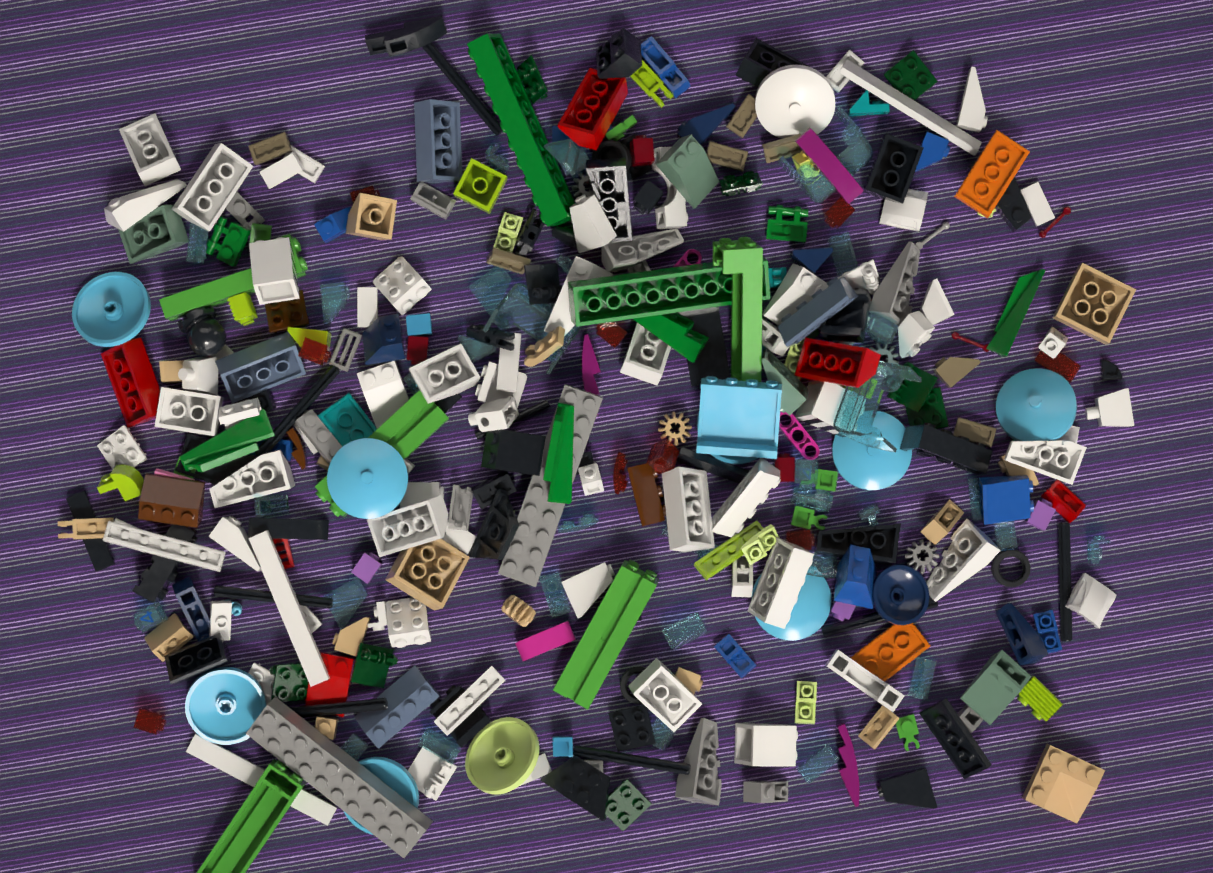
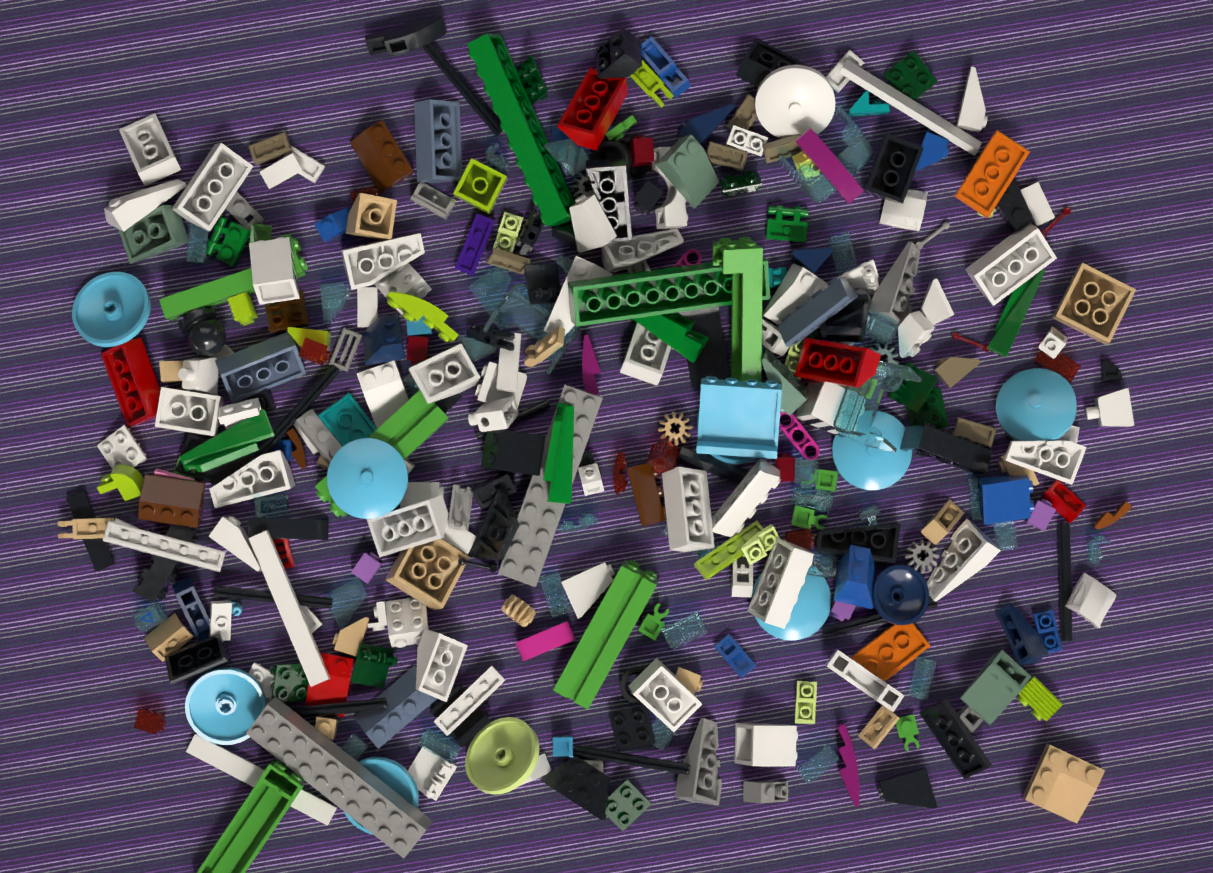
clear red brick [596,322,627,349] -> none
clear red brick [823,197,855,229] -> none
black tyre [991,549,1031,587] -> none
none -> white wedge [341,233,425,290]
none -> reddish brown slope [350,120,415,194]
none -> lime slope [386,292,459,343]
none -> white slope [416,629,468,702]
none -> dark purple plate [455,214,495,276]
none -> black hinge [458,558,497,573]
none -> bright green plate [638,603,669,641]
none -> white slope [726,125,768,156]
none -> white slope [965,222,1057,306]
none -> dark orange slope [1092,501,1133,530]

